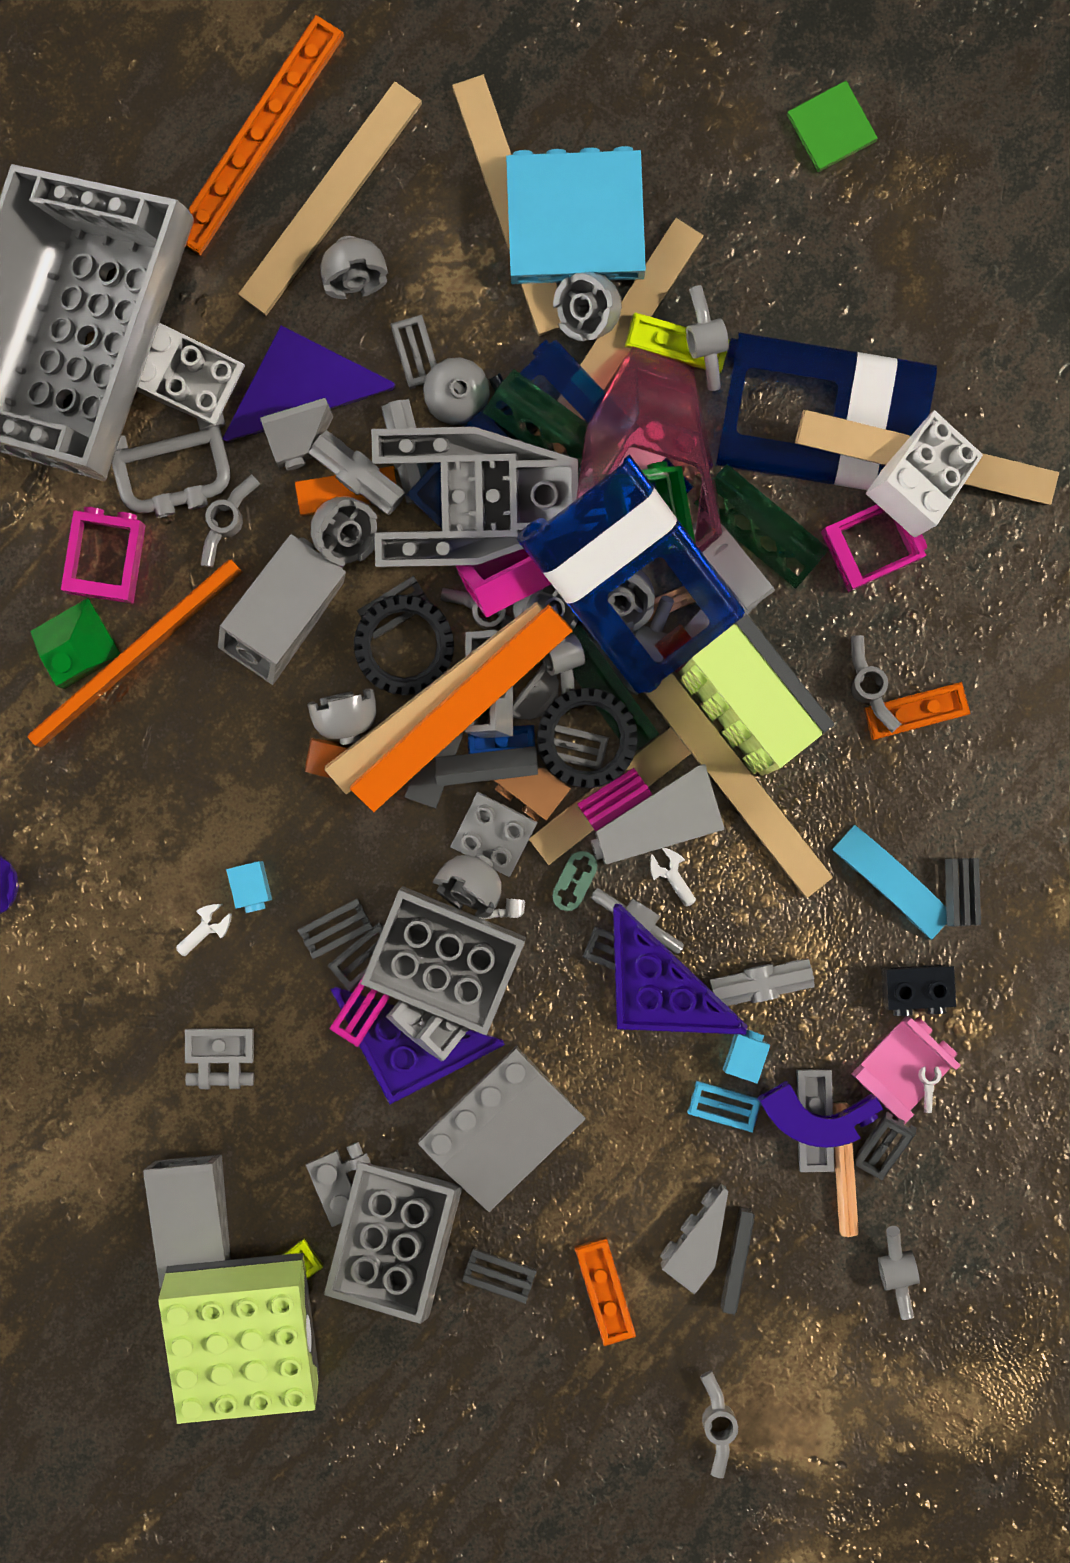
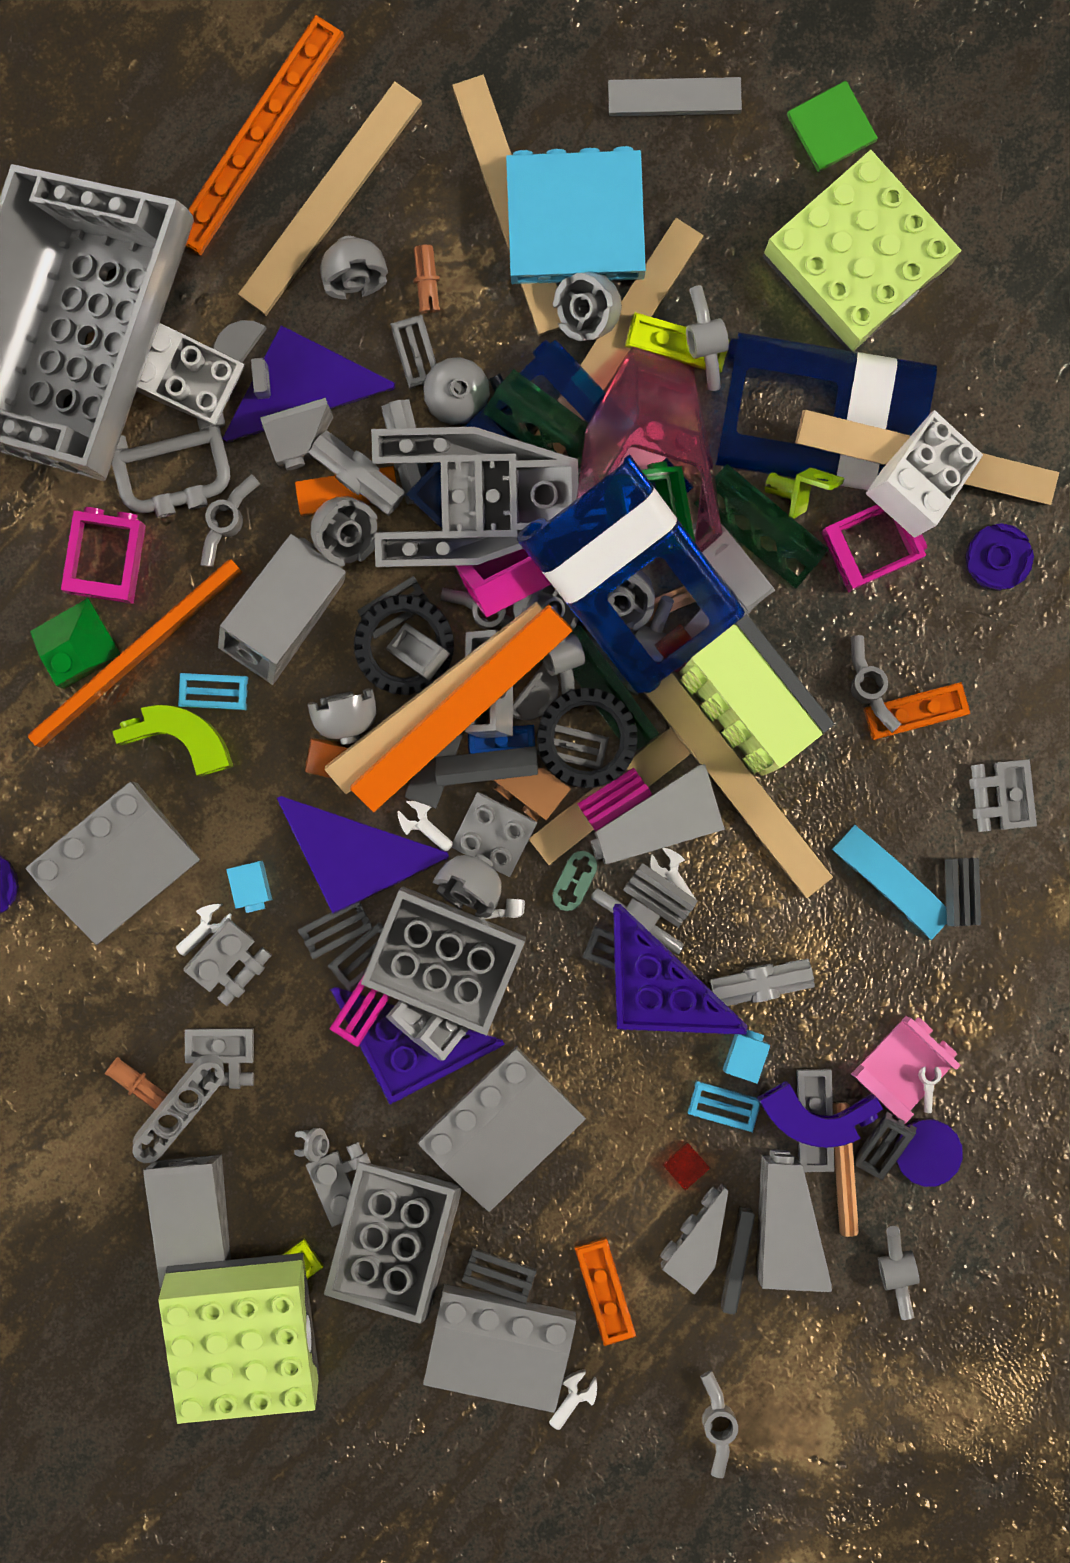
black brick [881,965,956,1016] -> none
none -> light grey slope [25,781,201,945]
none -> nougat axle [105,1057,168,1110]
none -> lime arch [112,705,233,777]
none -> light grey beam [132,1055,224,1163]
none -> medium azure tile [178,673,248,710]
none -> light grey plate [183,918,272,1006]
none -> light grey tile [213,320,267,363]
none -> light grey tile [251,358,271,399]
none -> dark purple tile [277,796,449,915]
none -> light grey plate [294,1128,329,1162]
none -> light grey tile [386,623,450,681]
none -> white bar [397,801,453,852]
none -> nougat axle [413,244,440,314]
none -> light grey slope [423,1284,576,1413]
none -> white bar [549,1369,597,1430]
none -> light grey tile [608,77,742,116]
none -> light grey tile [623,863,698,928]
none -> clear red tile [662,1142,710,1191]
none -> light grey slope [756,1149,832,1292]
none -> yellowish green piece [763,150,962,355]
none -> lime bracket [765,467,844,518]
none -> dark purple tile [894,1119,963,1187]
none -> dark purple tile [965,523,1034,591]
none -> light grey plate [969,759,1037,832]

